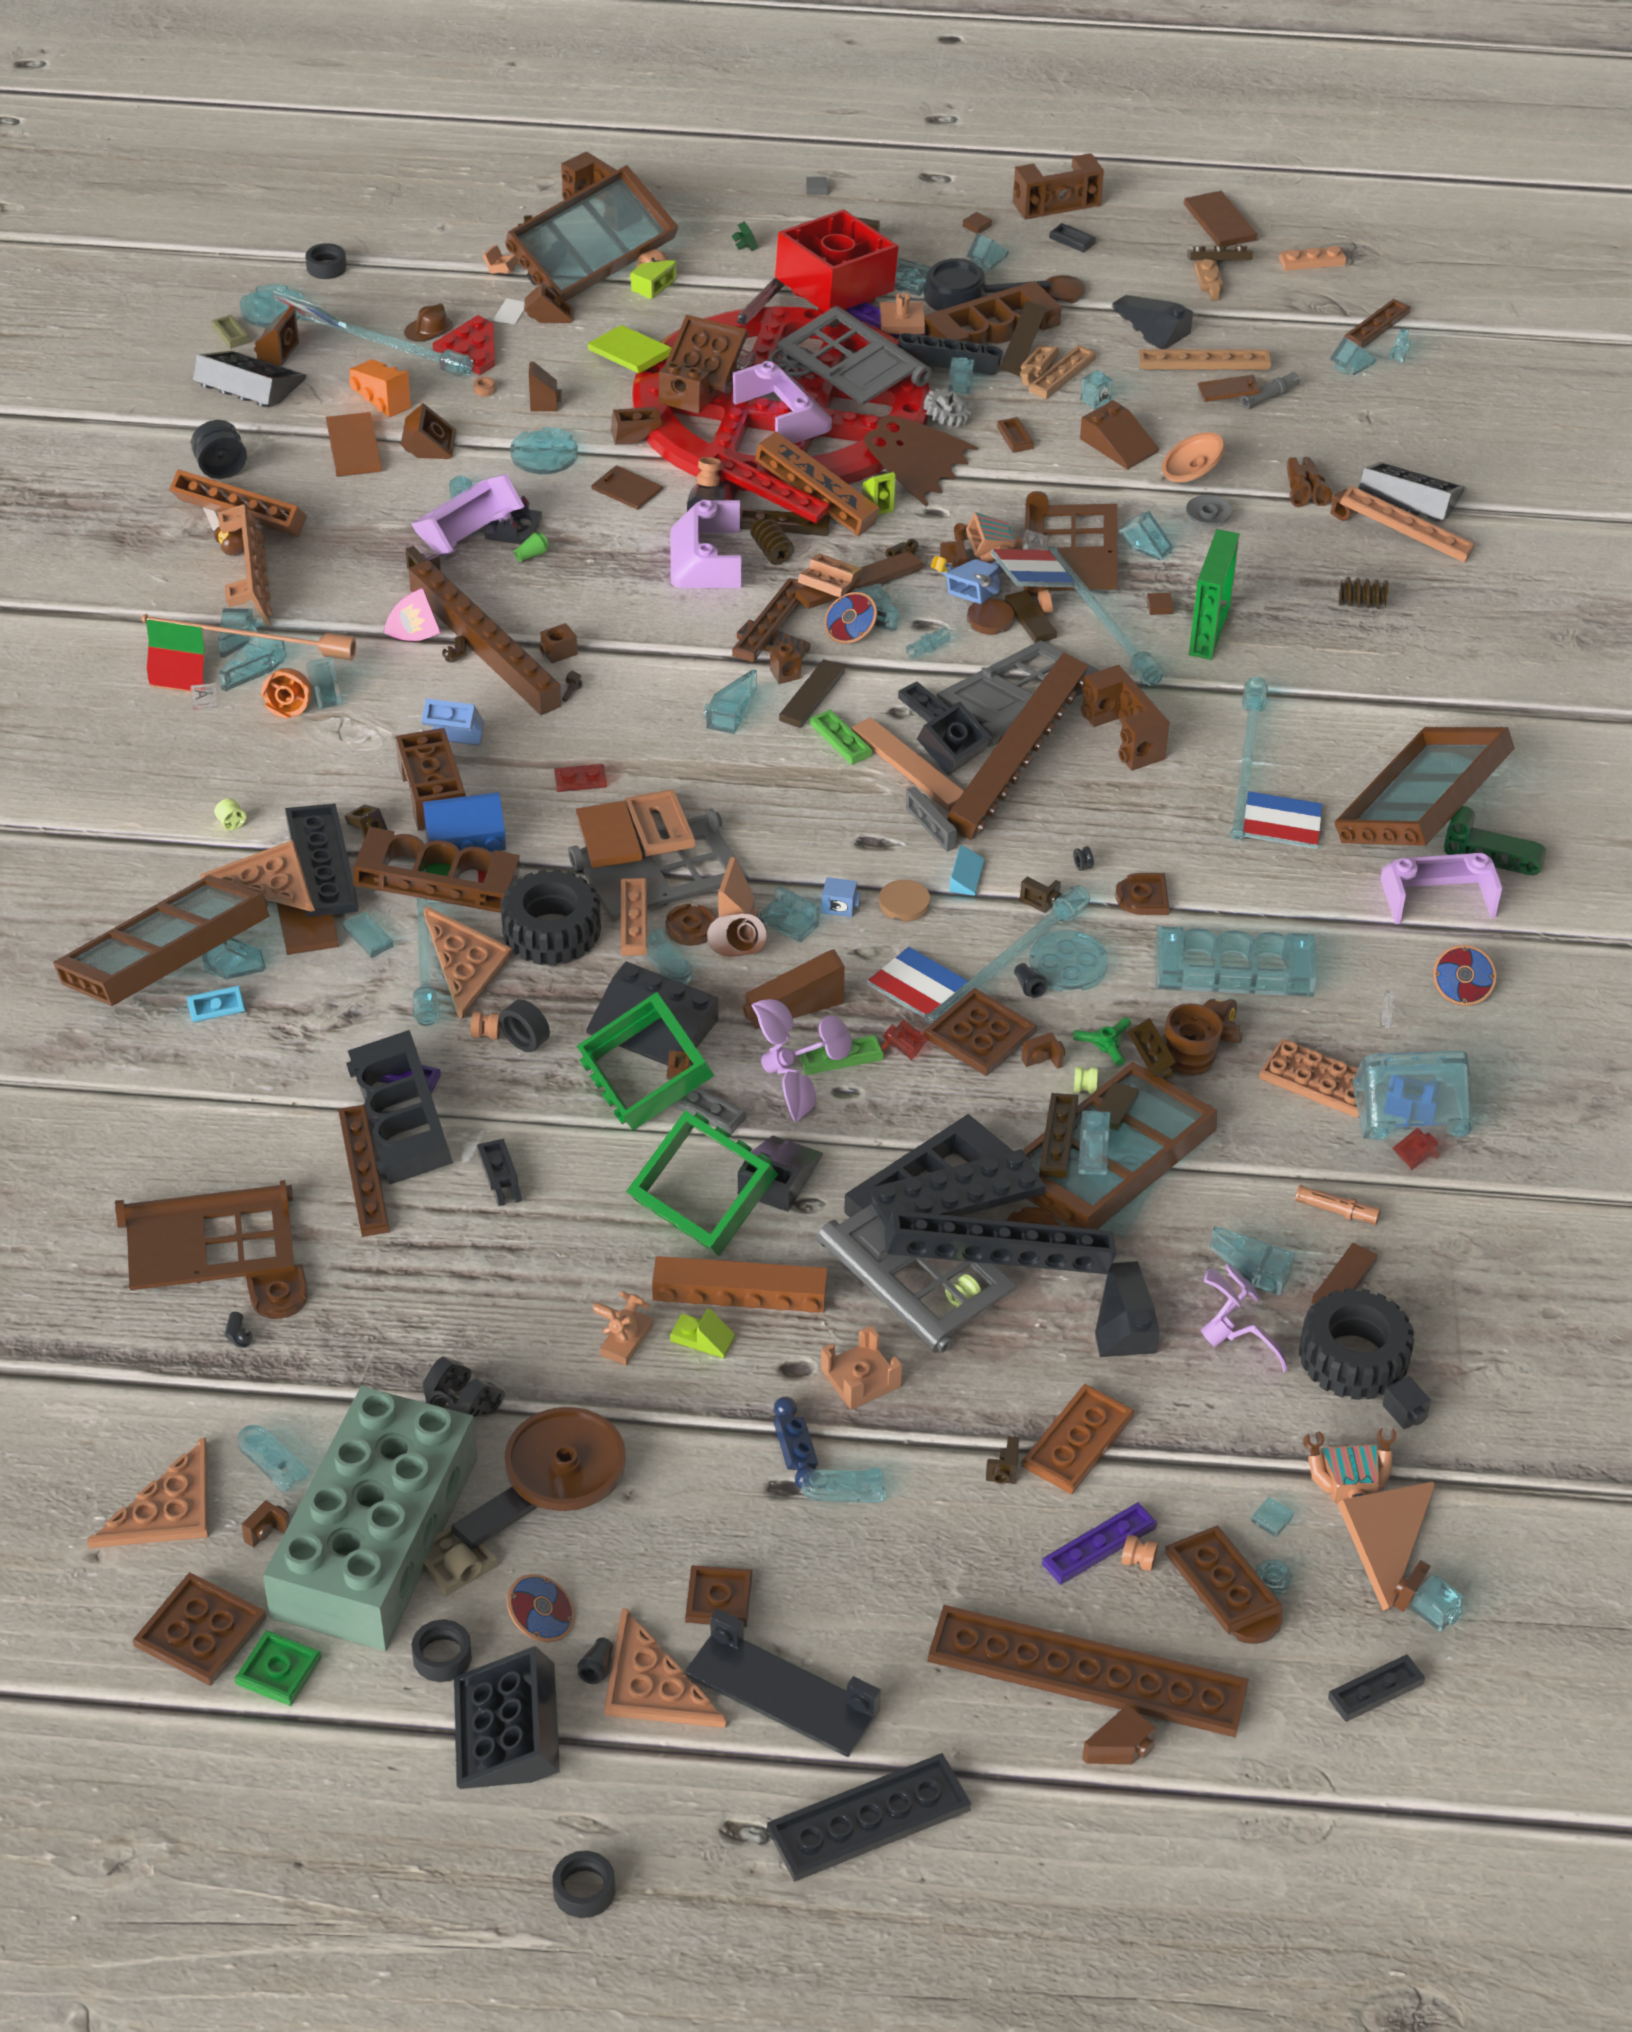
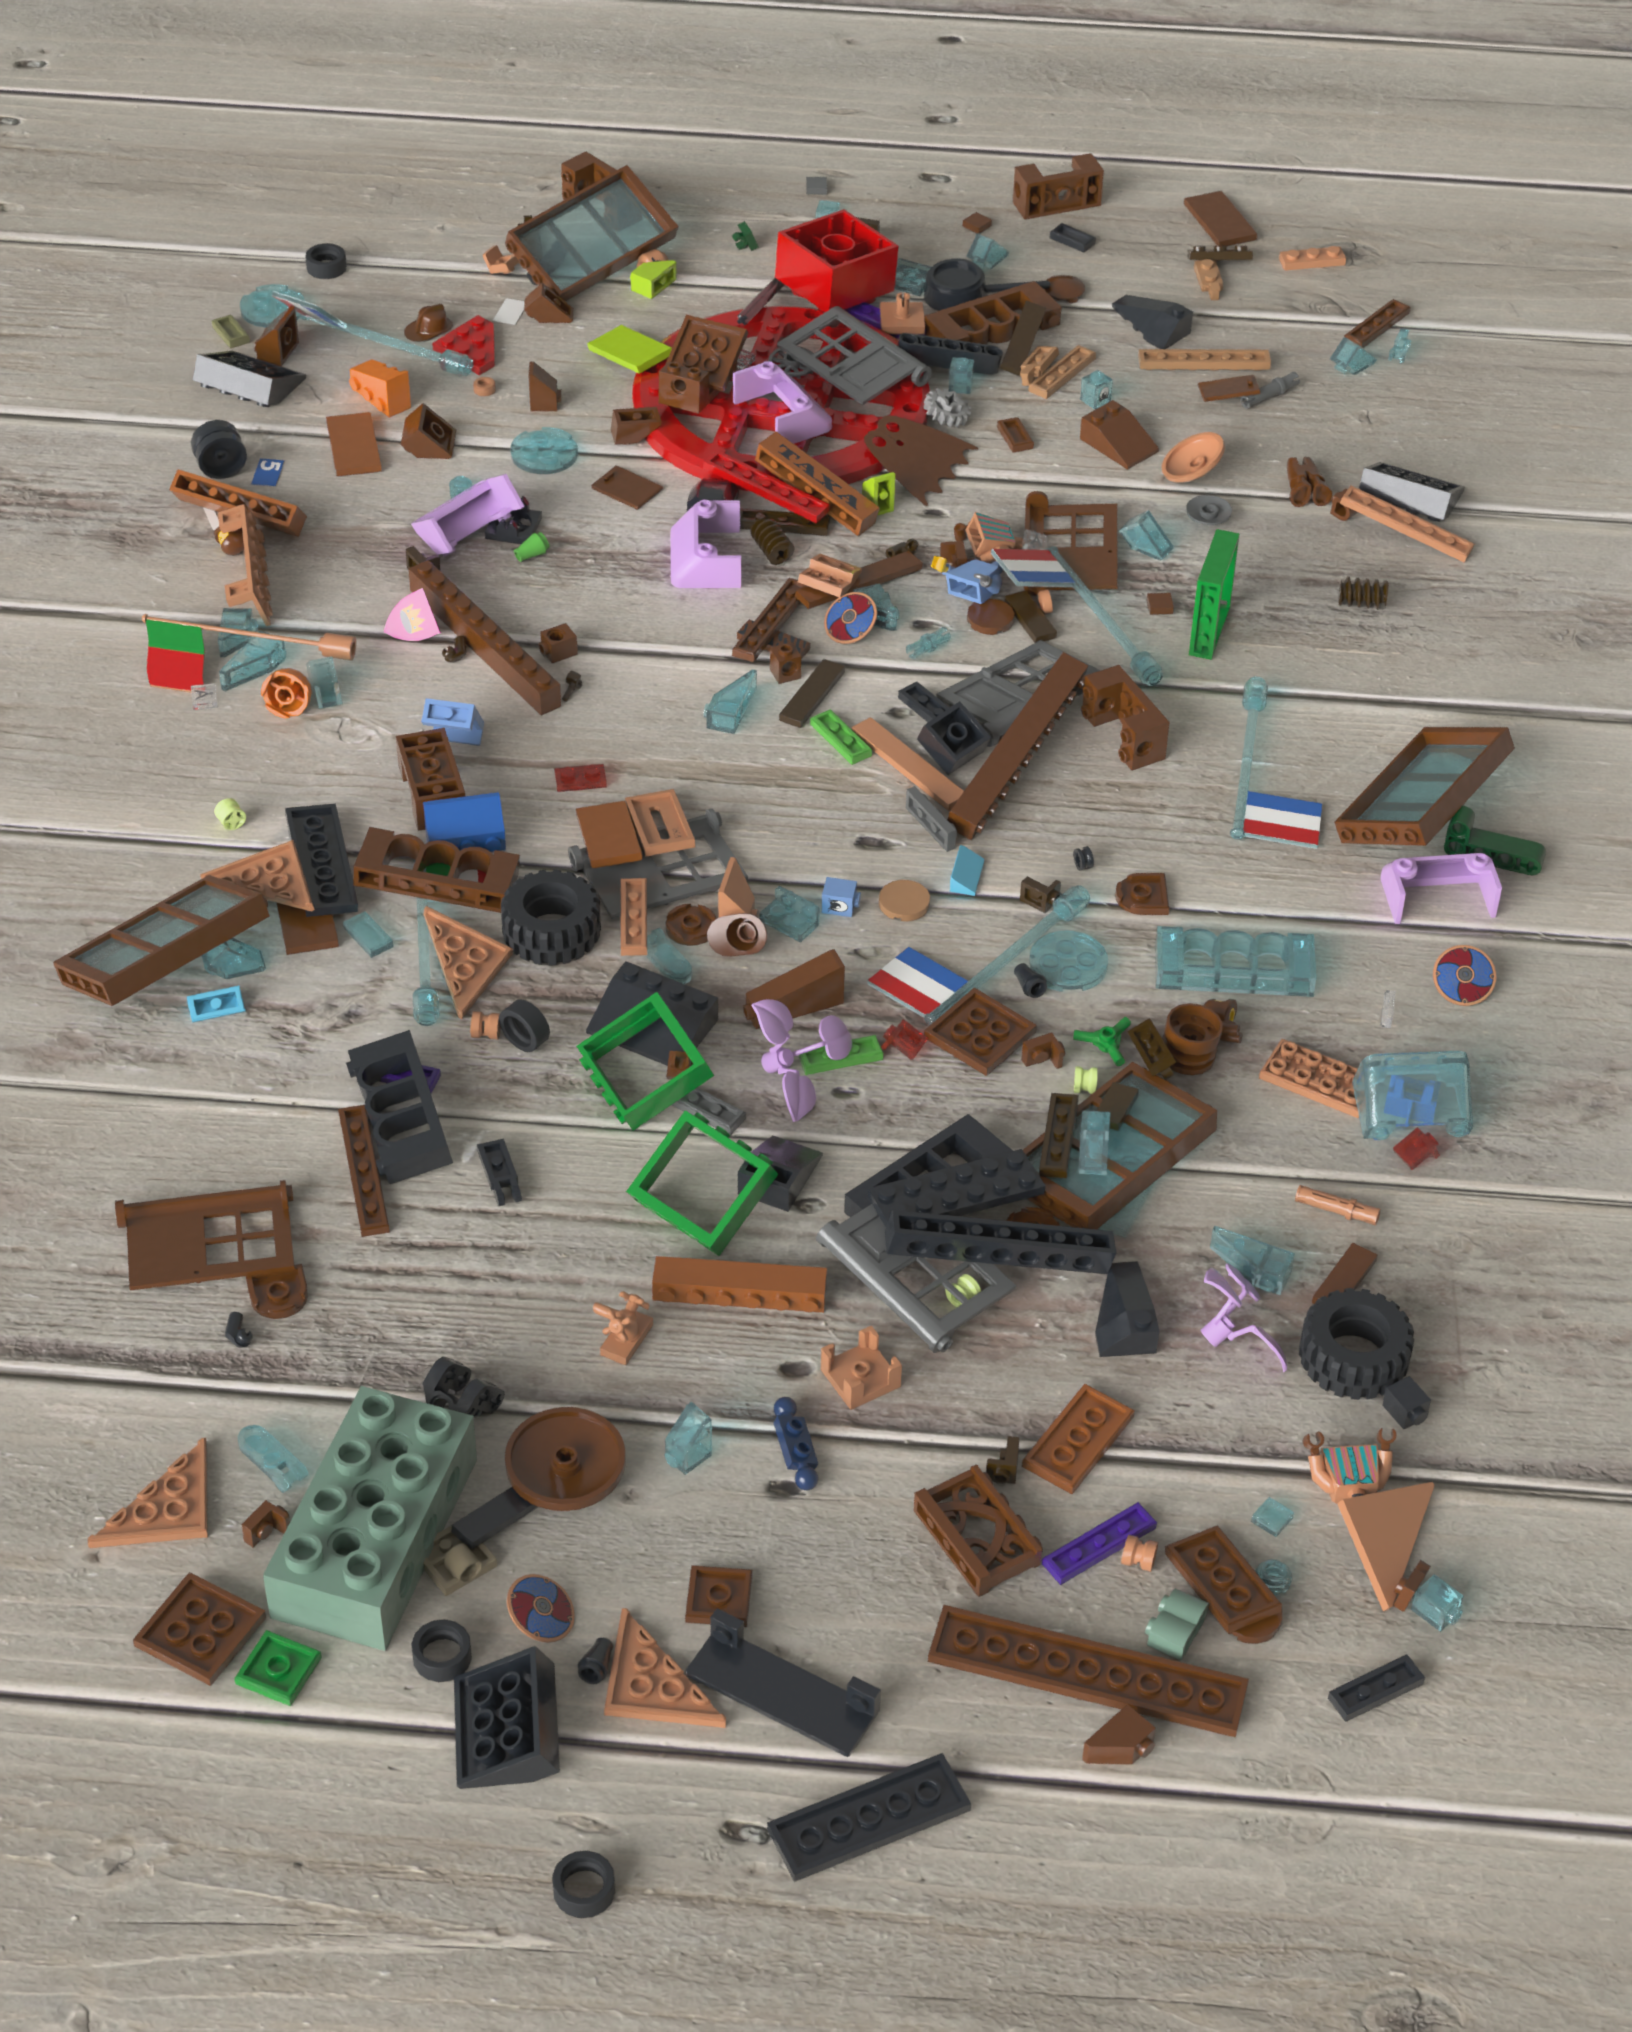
dark brown bracket [344,804,388,839] -> none
lime slope [670,1308,735,1359] -> none
nougat wheel [697,457,721,487] -> none
clear light blue plate [801,1468,886,1503] -> none
none -> blue sticker [251,458,285,486]
none -> clear light blue slope [665,1402,712,1475]
none -> clear light blue tile [816,200,840,218]
none -> reddish brown fence [913,1464,1043,1597]
none -> sand green brick [1145,1588,1209,1660]

